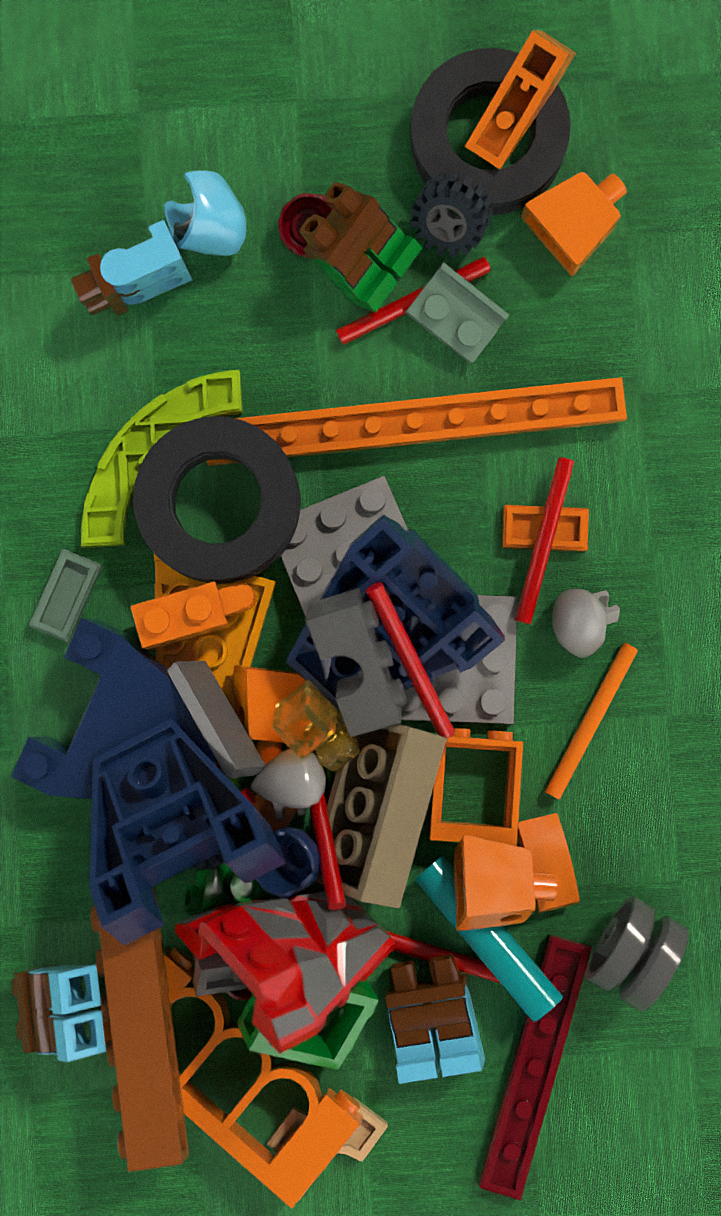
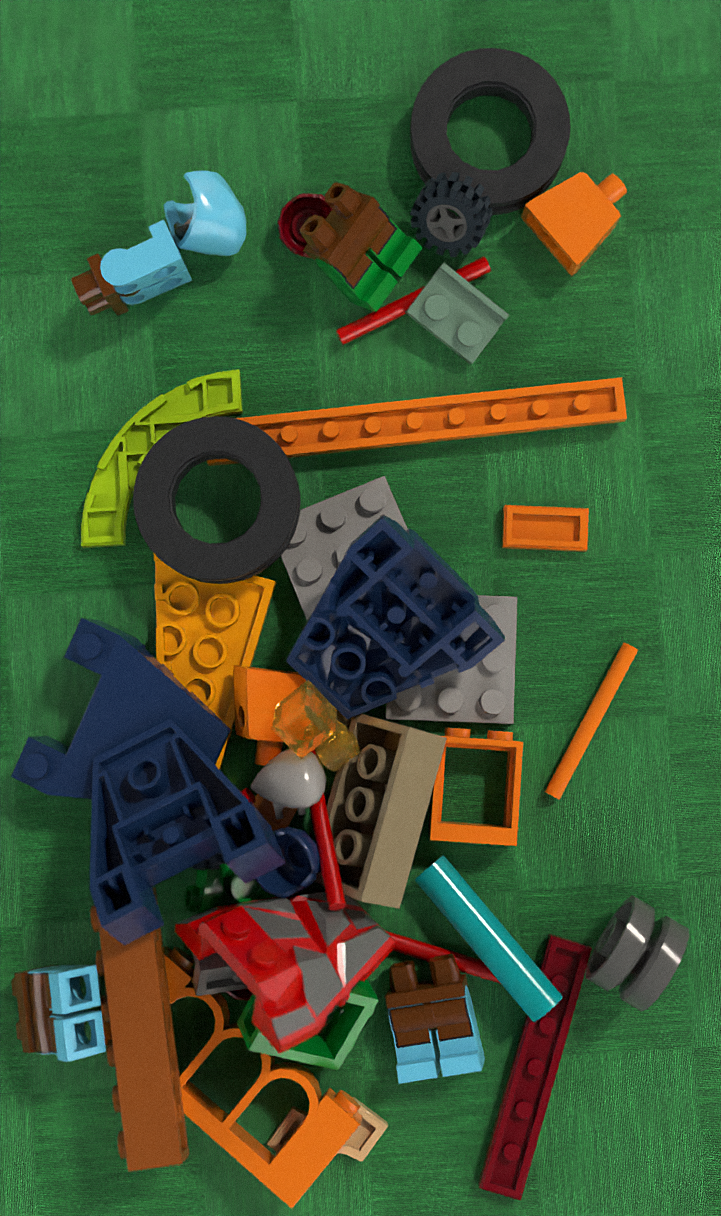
sand green tile [29,548,103,643] -> none
orange hinge [130,581,258,651] -> none
dark grey tile [167,661,266,778] -> none
dark grey arch [306,588,407,737] -> none
red bar [366,582,455,738] -> none
orange torso [453,835,557,931] -> none
orange slope [465,30,576,169] -> none
red bar [514,457,574,625] -> none
orange slope [517,813,580,914] -> none
light grey piece [552,589,620,658] -> none

